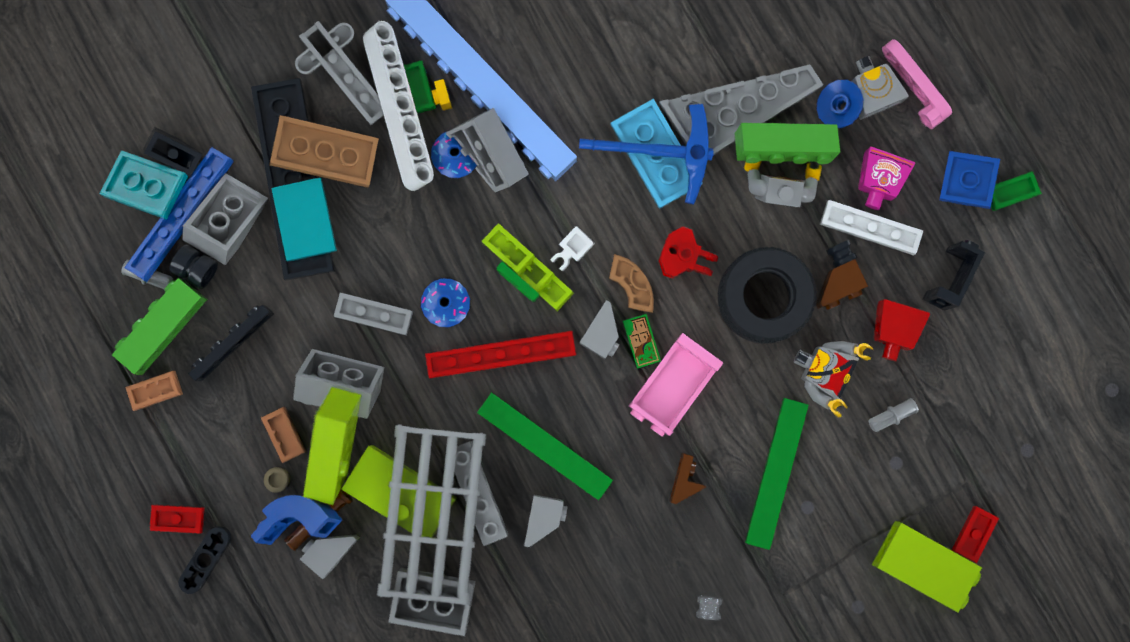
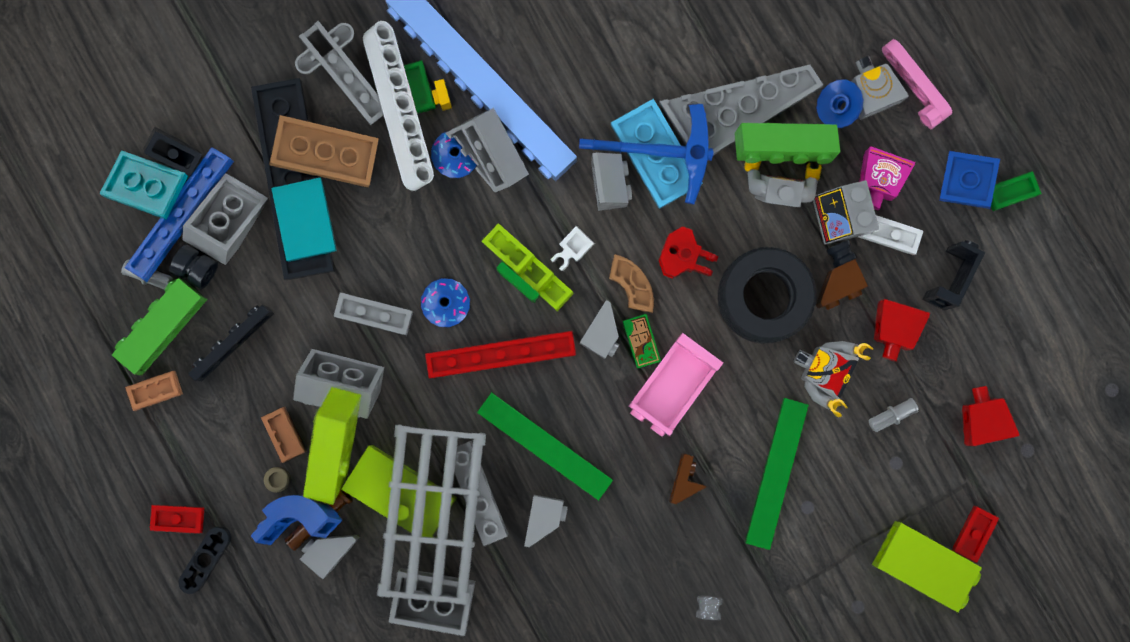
none -> light grey slope [591,153,632,211]
none -> slope [813,180,879,245]
none -> red torso [962,386,1020,446]

